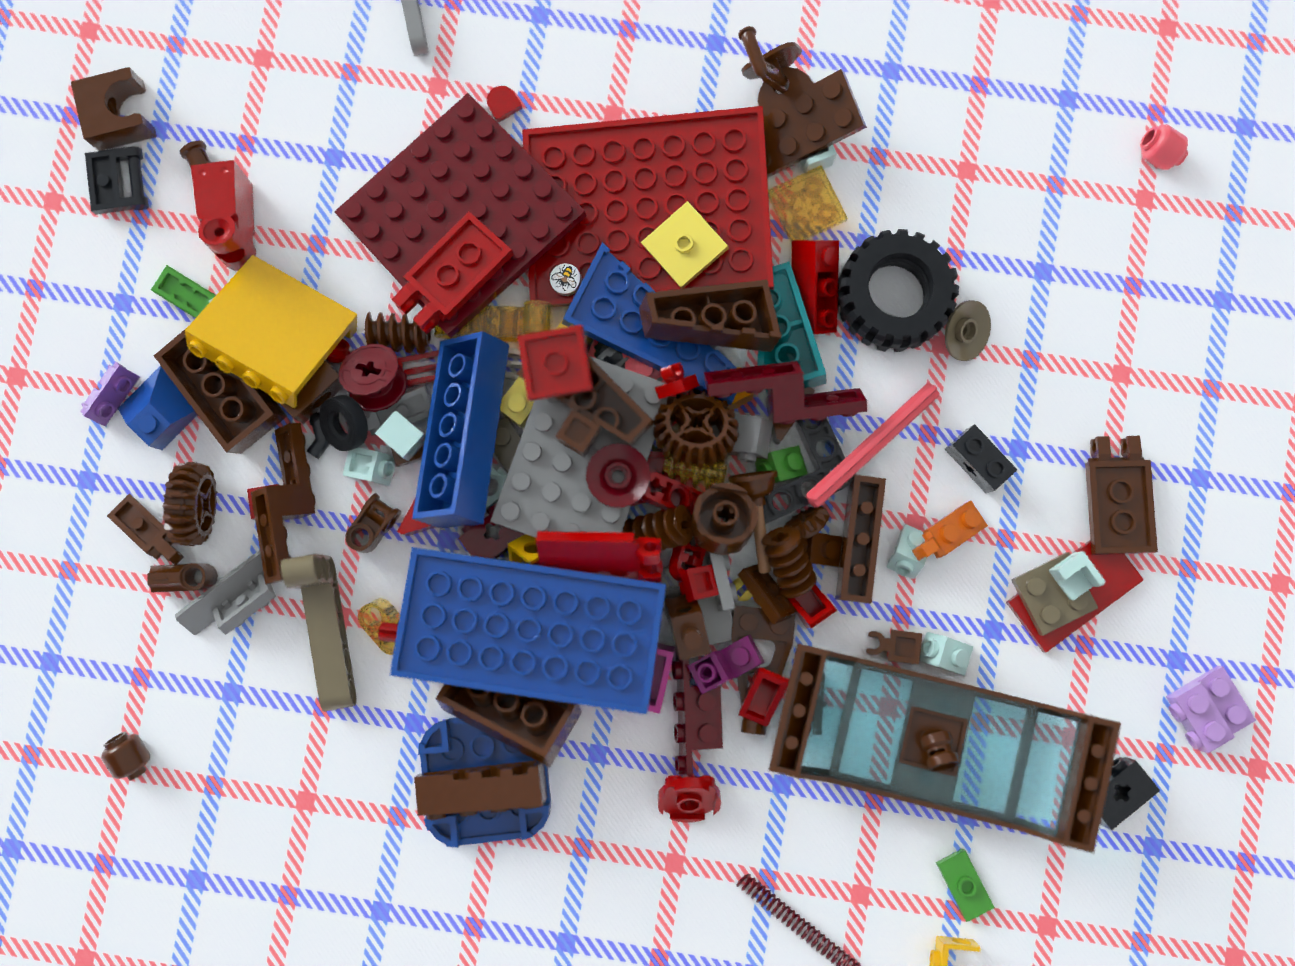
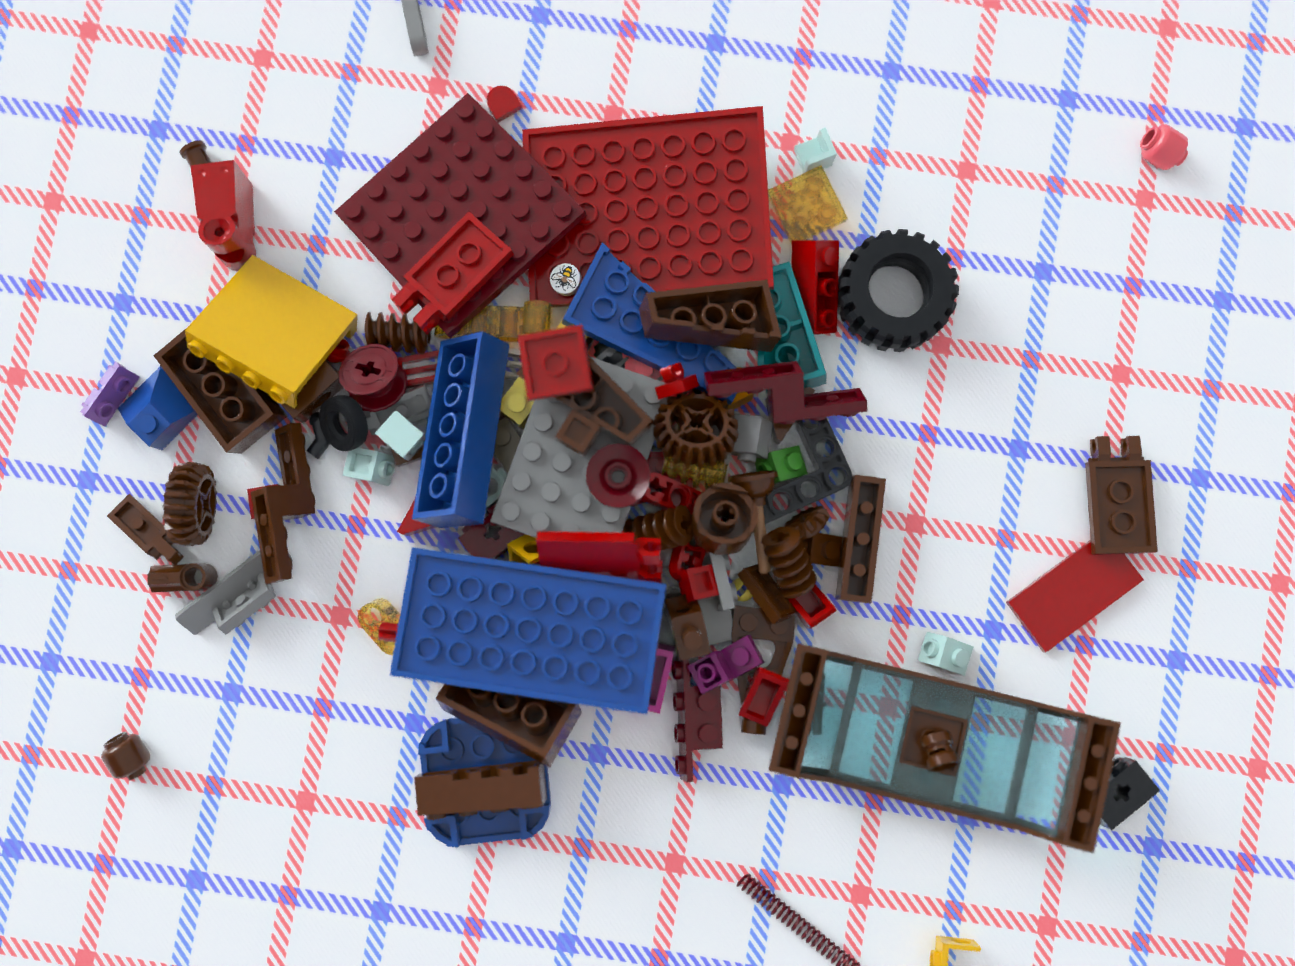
reddish brown piece [70,67,157,151] -> none
black plate [85,146,149,215] -> none
bright green plate [150,265,216,318] -> none
dark tan beam [281,554,357,712] -> none
reddish brown piece [345,493,401,553] -> none
light yellow plate [641,201,729,289] -> none
red plate [657,775,721,823] -> none
reddish brown plate [738,26,867,178] -> none
coral axle [806,383,940,508] -> none
reddish brown plate [866,630,923,665] -> none
light aqua bracket [886,524,927,579] -> none
orange hinge [912,500,988,561] -> none
bright green plate [935,848,995,922] -> none
black brick [944,424,1017,494] -> none
dark tan dish [945,300,991,361] -> none
dark tan plate [1011,552,1098,636] -> none
light aqua panel [1048,551,1106,600] -> none
lavender plate [1166,665,1256,753] -> none

